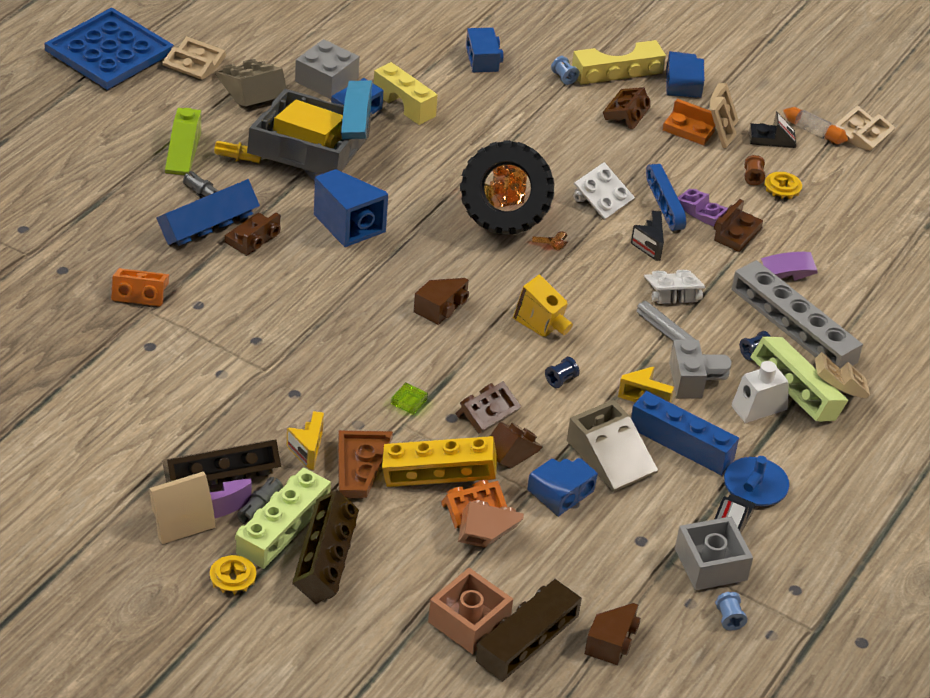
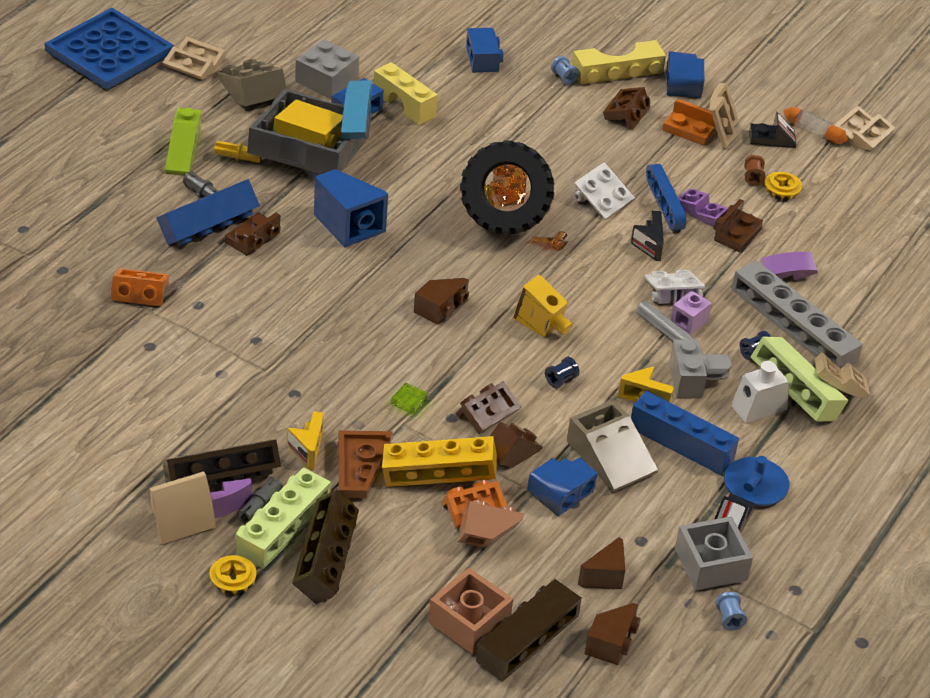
none -> reddish brown slope [578,537,626,589]
none -> lavender brick [671,291,712,335]

